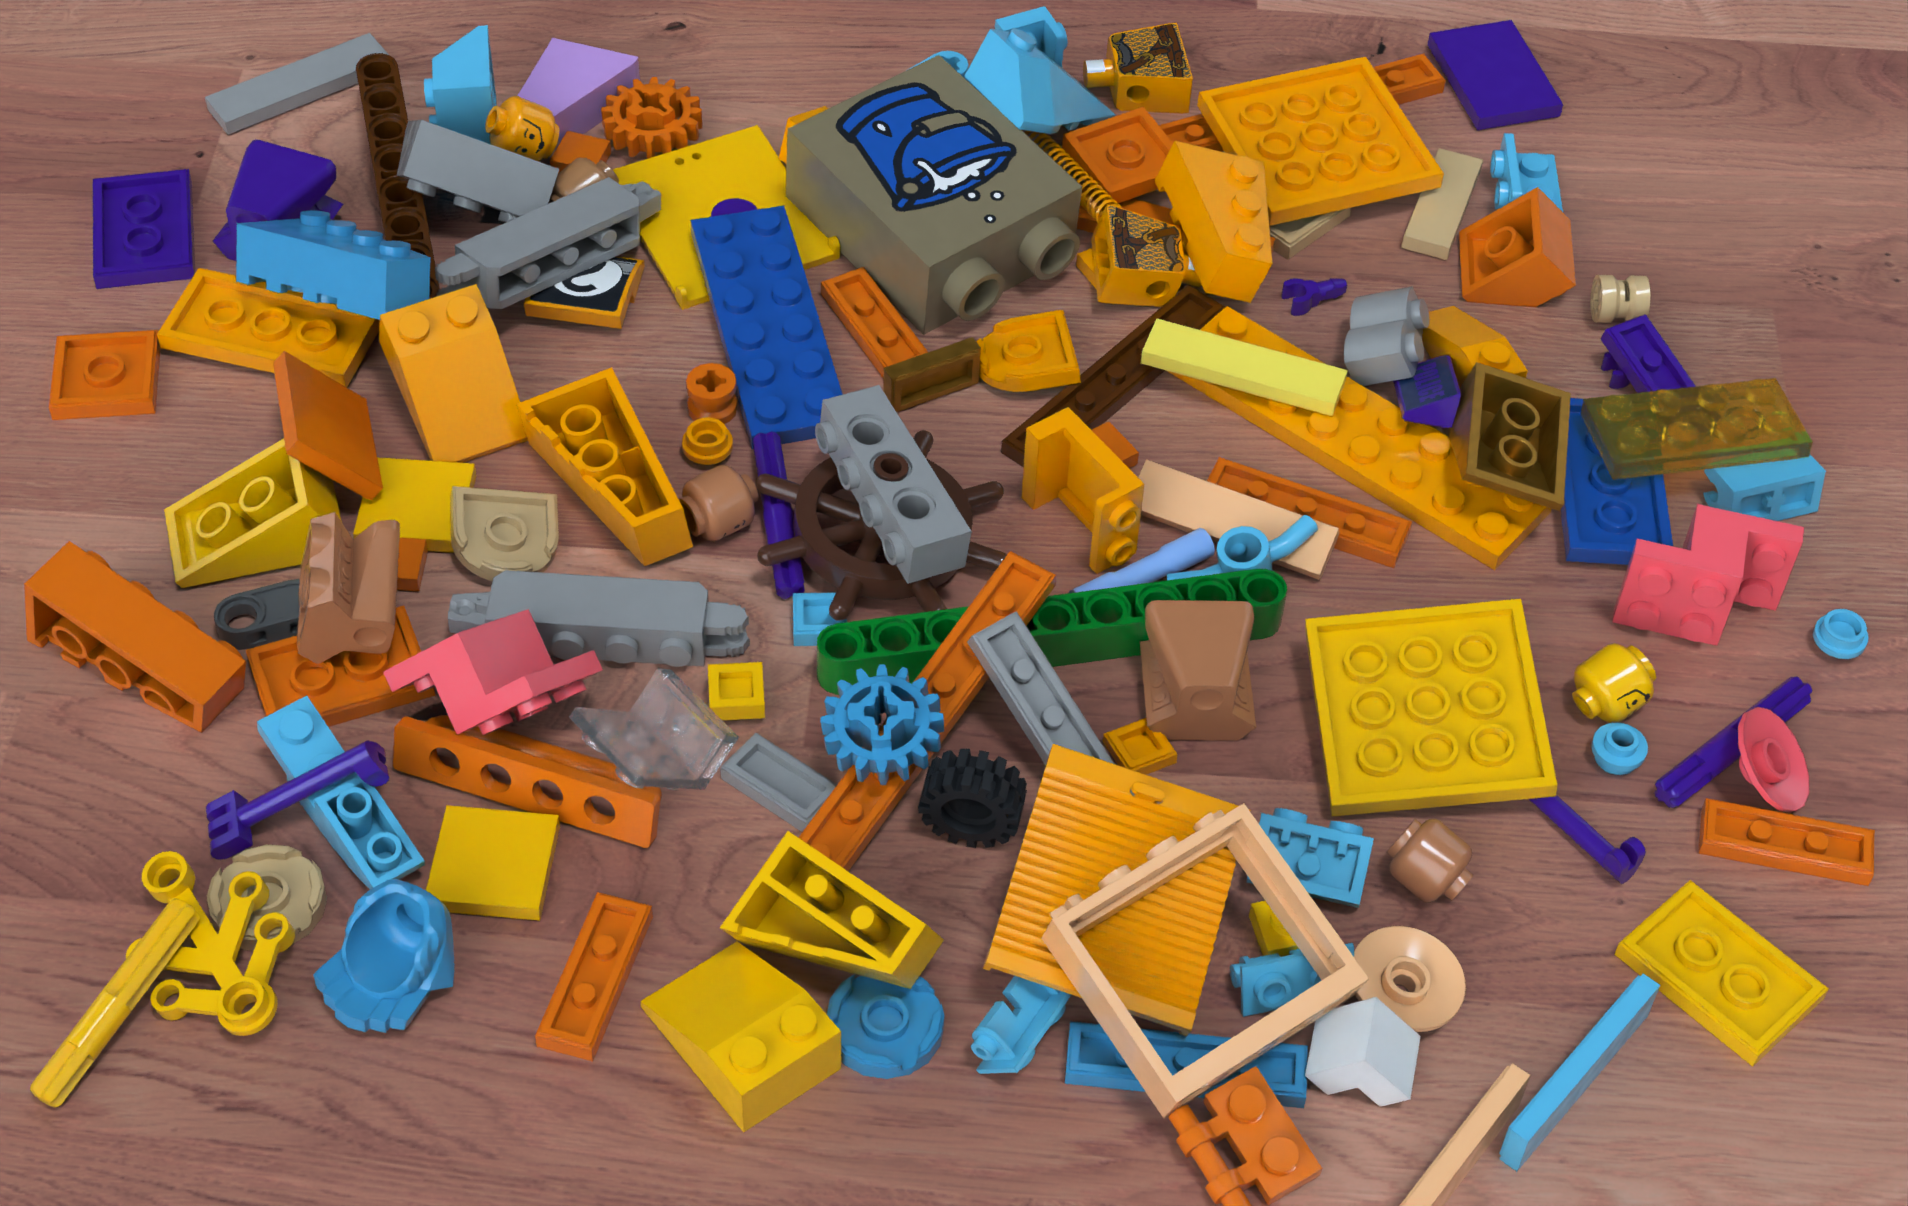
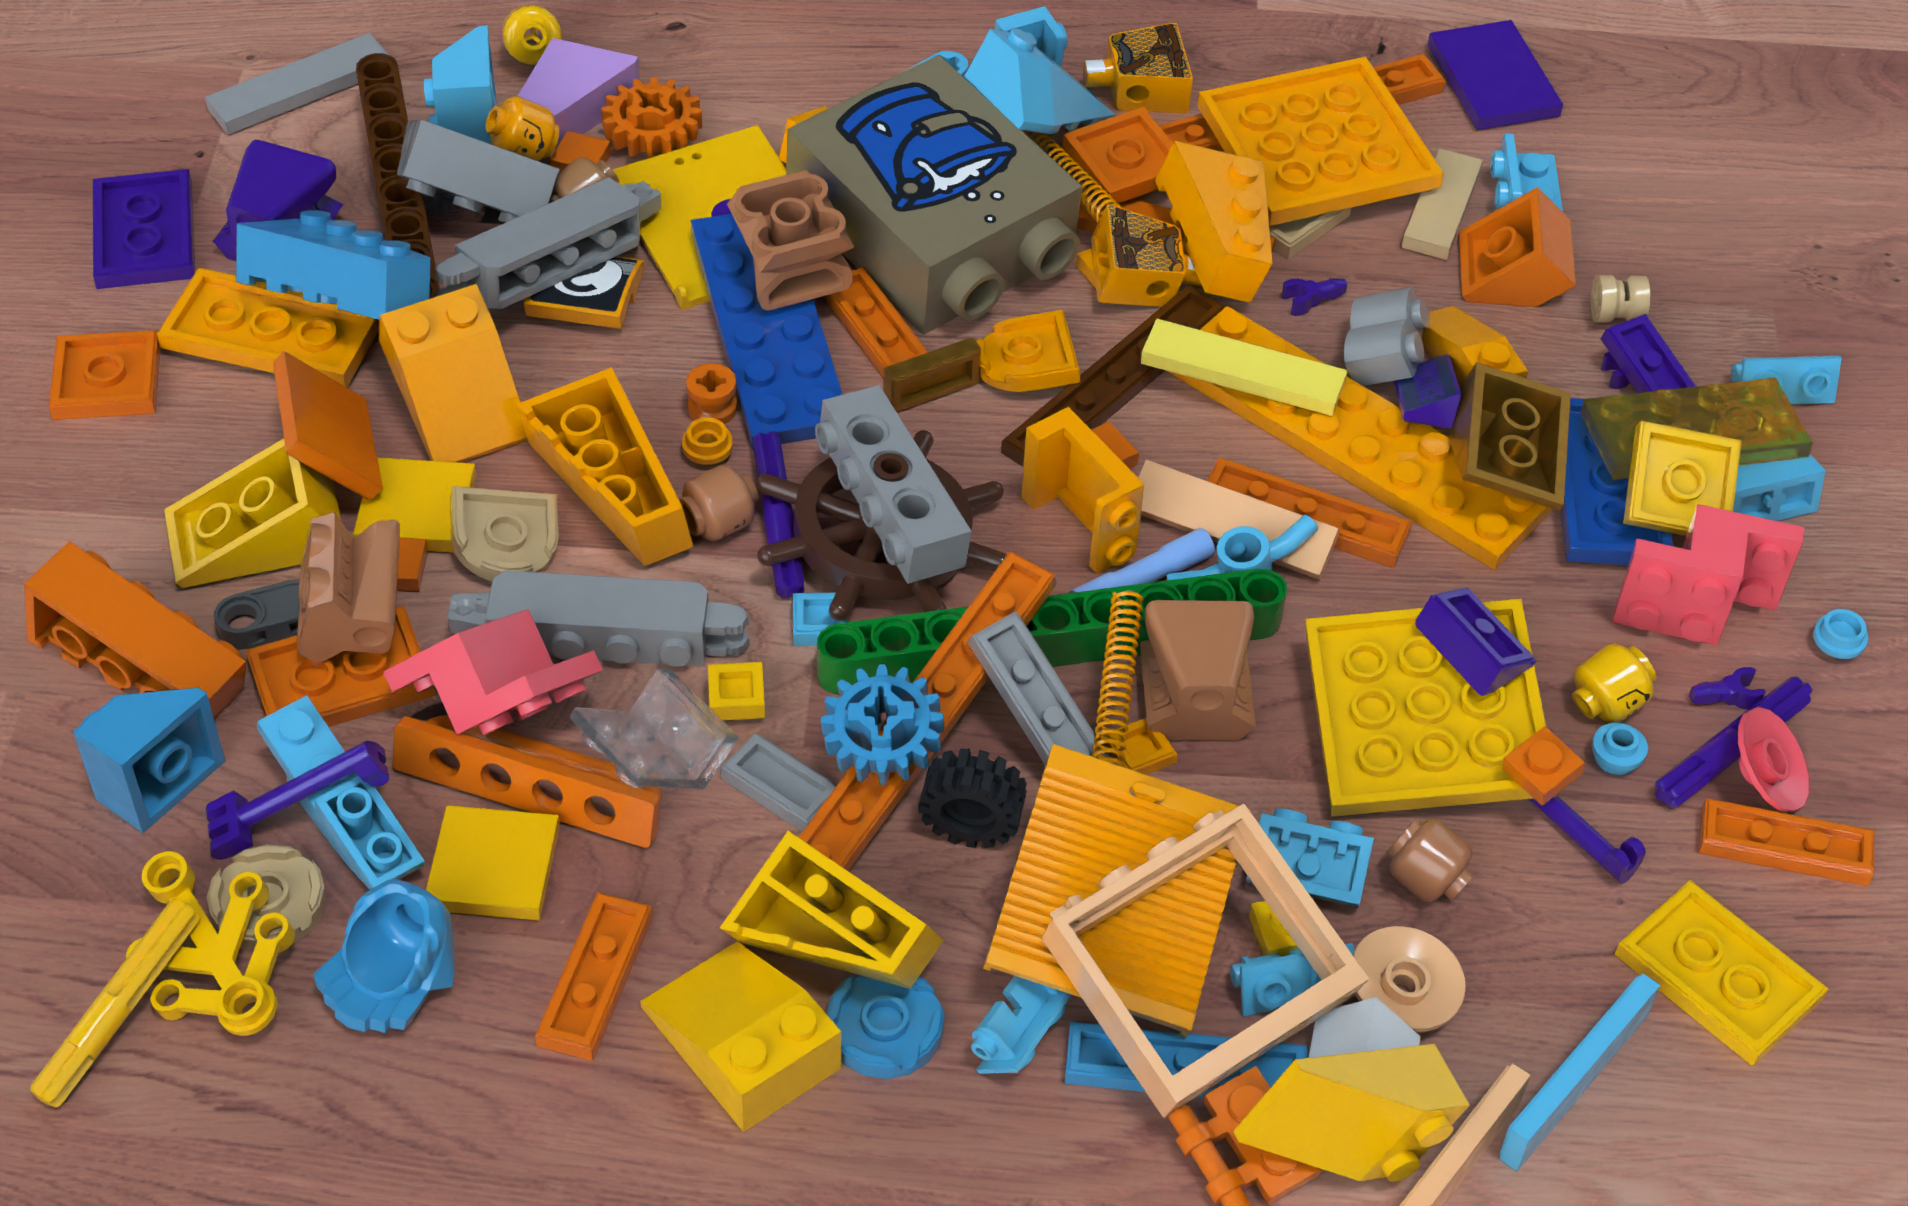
none -> dark azure slope [73,688,225,833]
none -> yellow head [502,4,562,65]
none -> nougat piece [727,170,854,311]
none -> light orange piece [1092,591,1144,767]
none -> yellow slope [1233,1044,1470,1182]
none -> dark purple slope [1415,587,1536,696]
none -> orange plate [1502,726,1585,806]
none -> yellow tile [1623,421,1742,536]
none -> dark purple piece [1689,667,1766,709]
none -> medium azure hinge [1731,356,1842,406]

